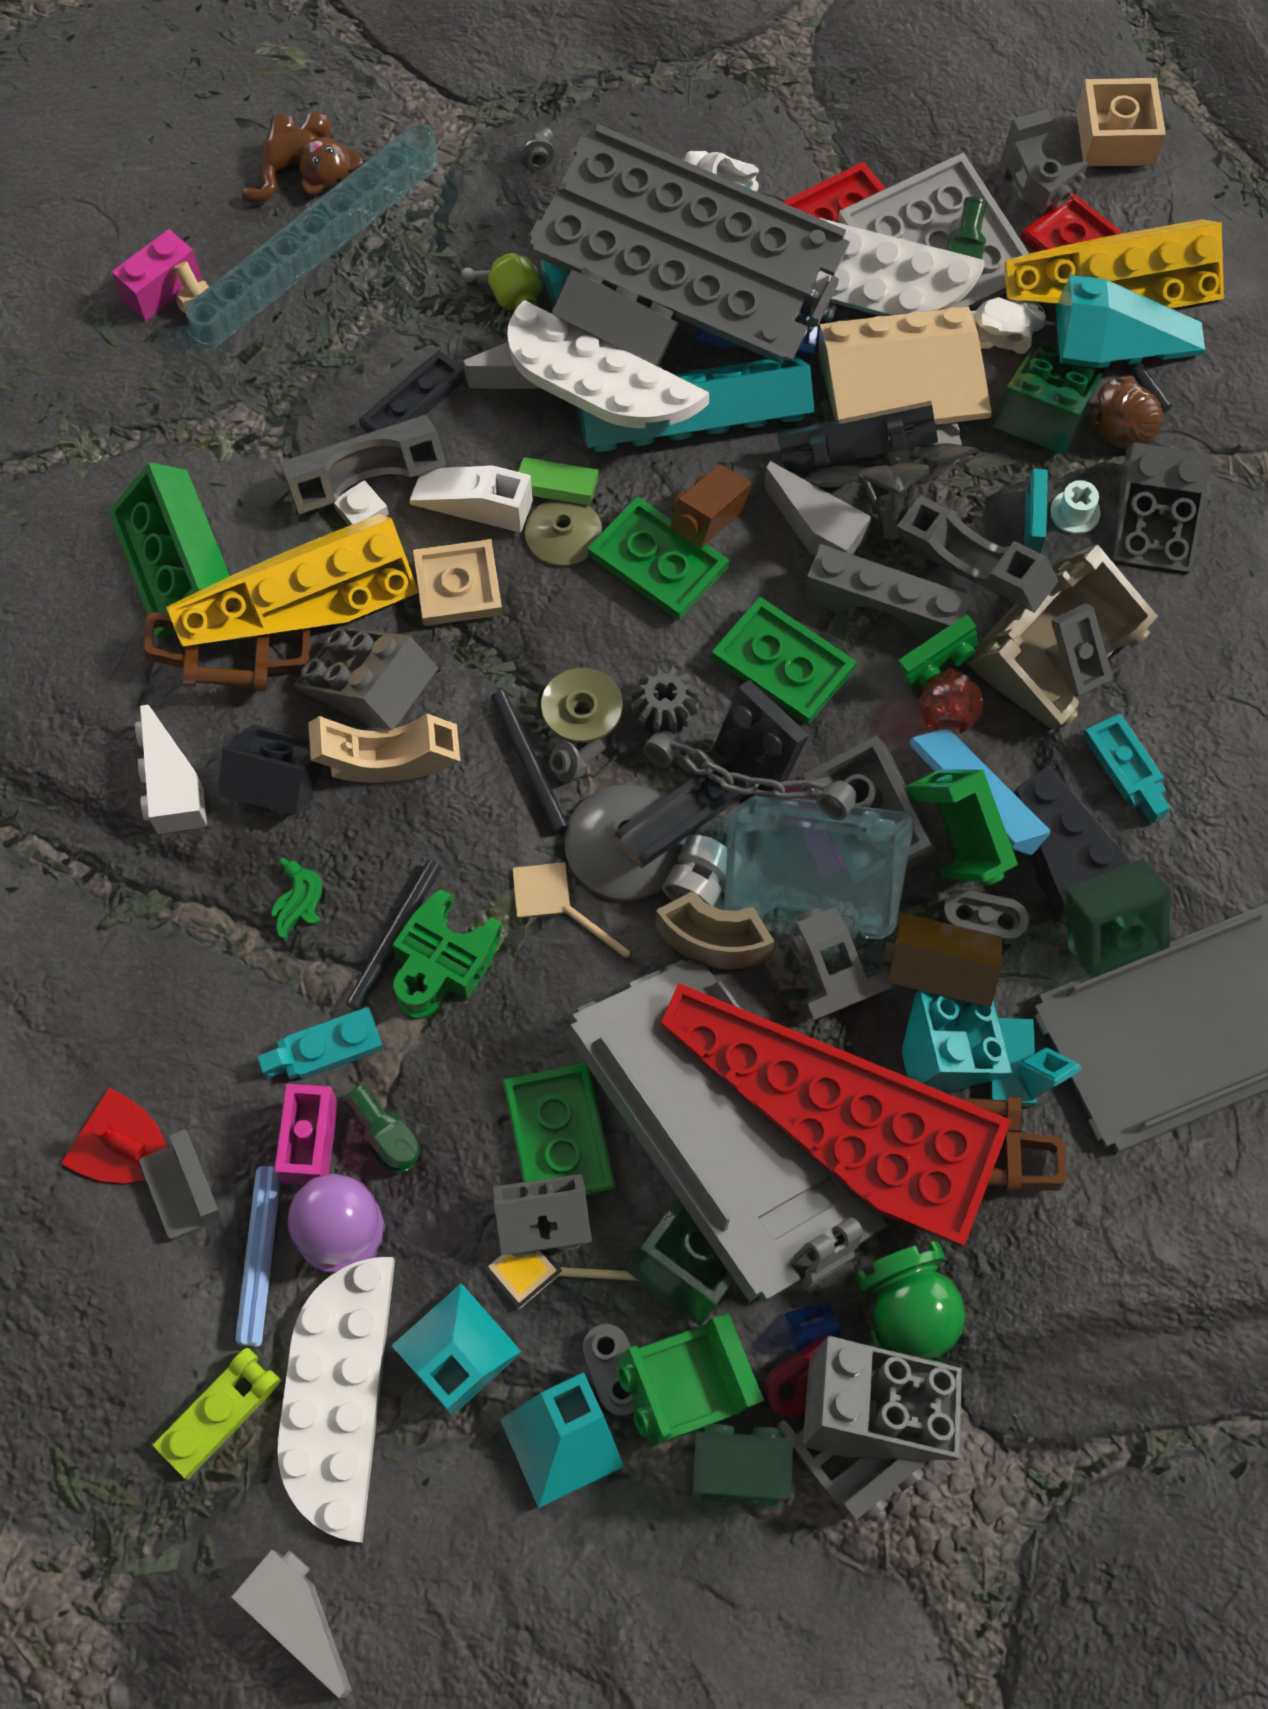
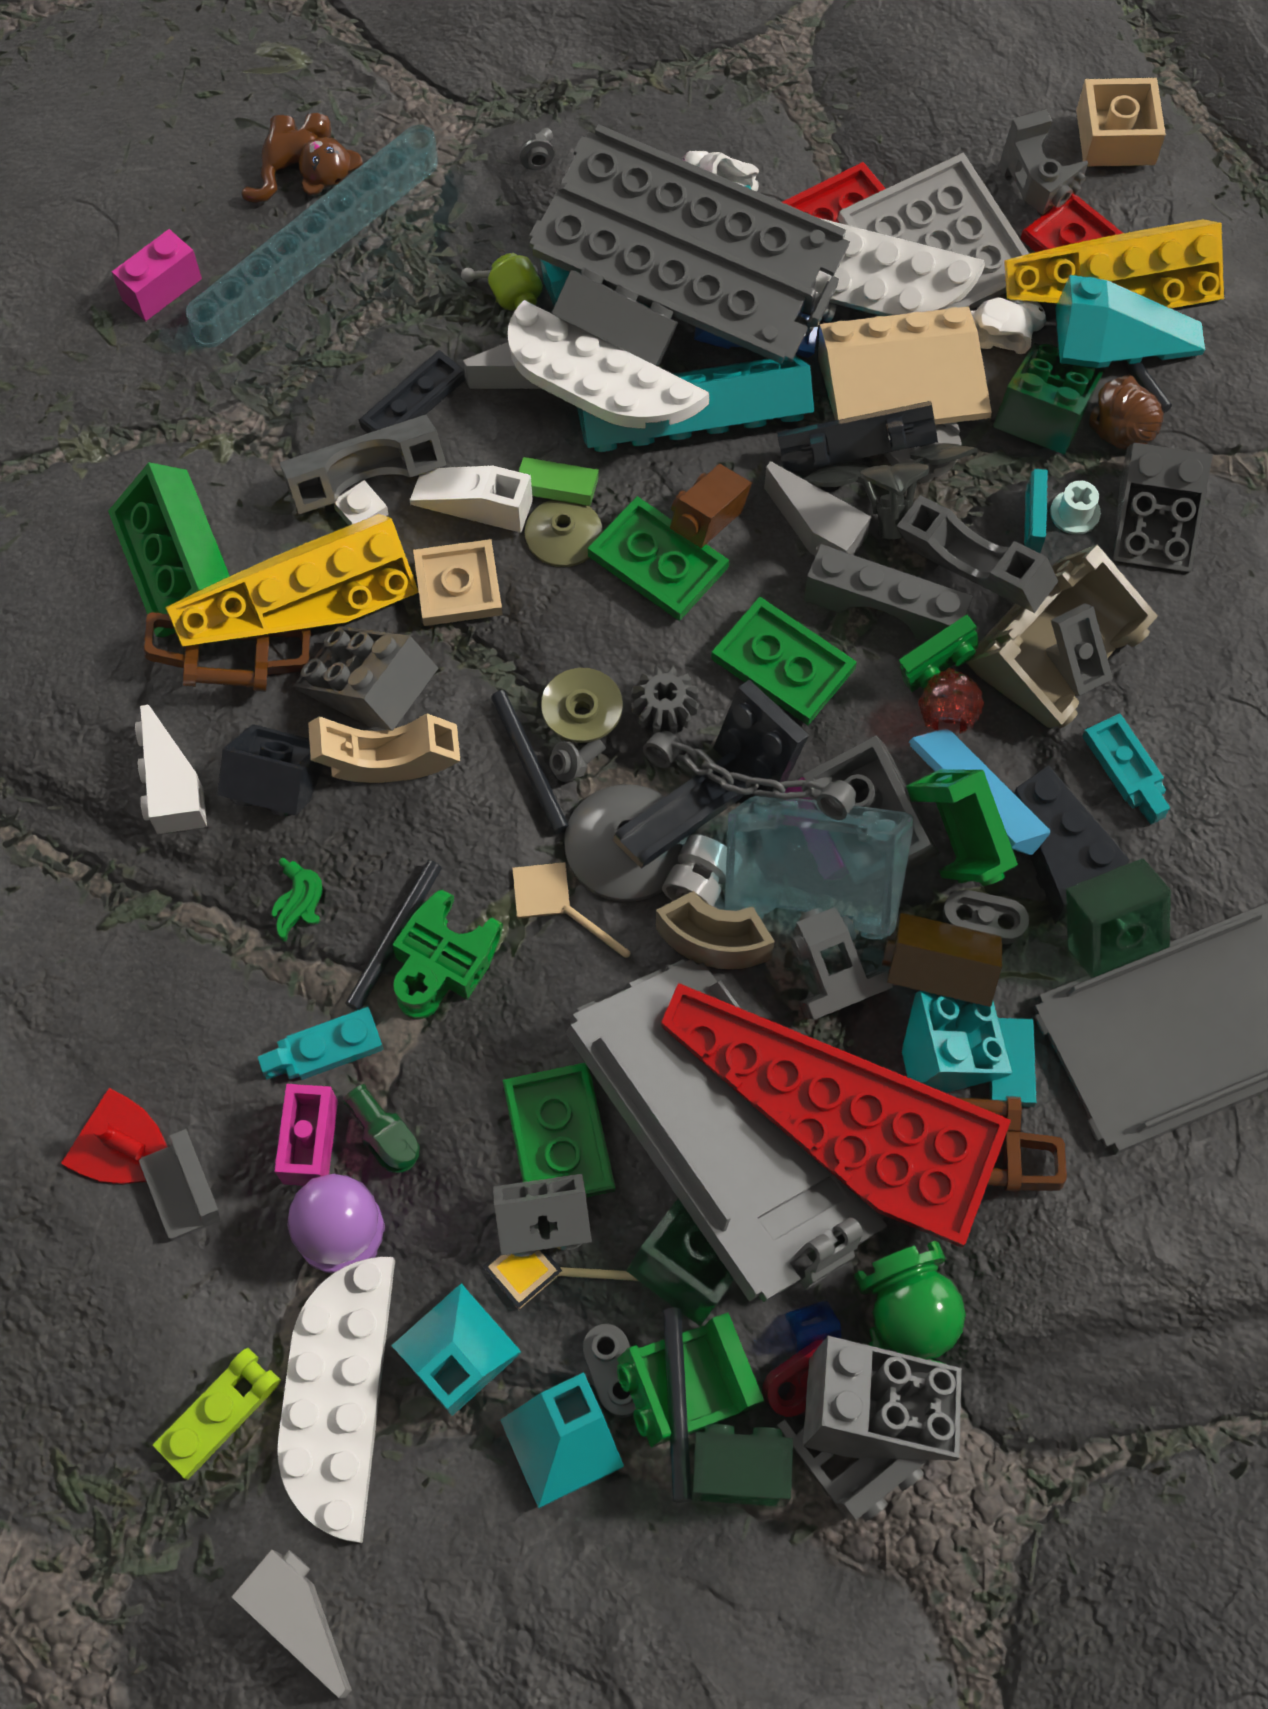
tan plate [174,261,210,315] -> none
light blue axle [235,1166,281,1347] -> none
dark green arm [947,197,987,259] -> none
teal slope [1018,1047,1081,1100] -> none
none -> black bar [663,1308,692,1503]

